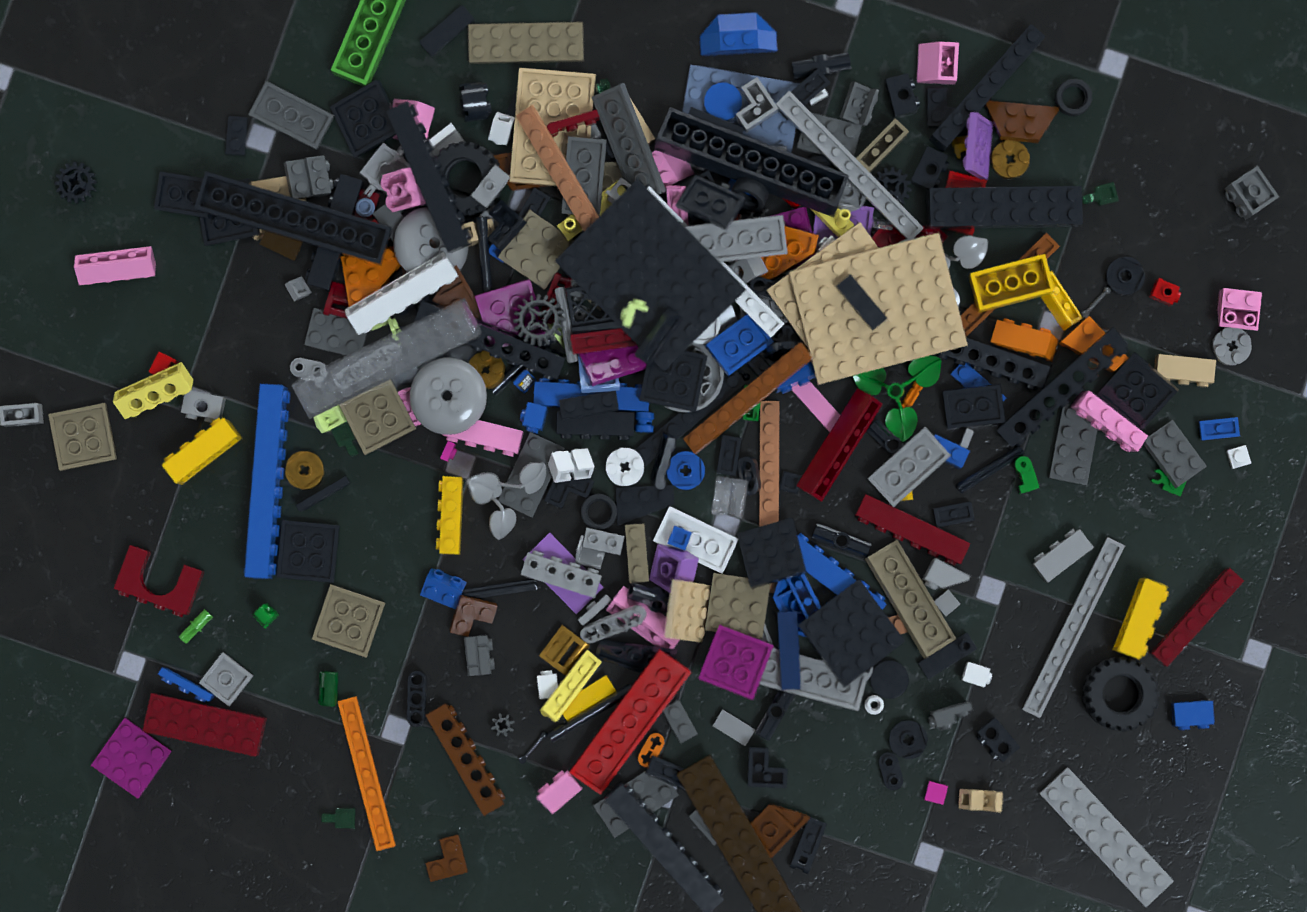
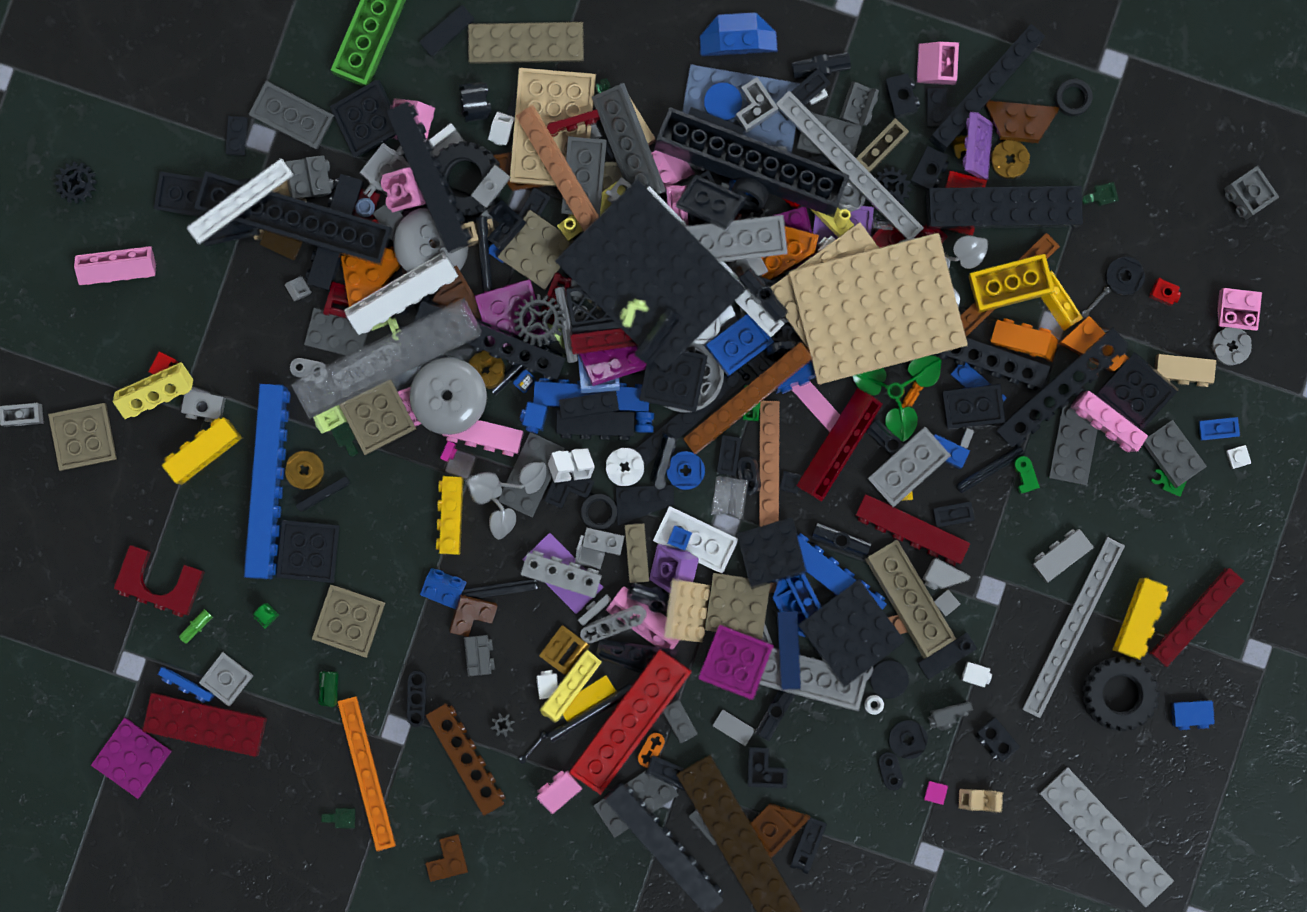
black tile [835,274,888,331] -> none
none -> white plate [187,159,293,244]
none -> black piece [738,268,788,323]

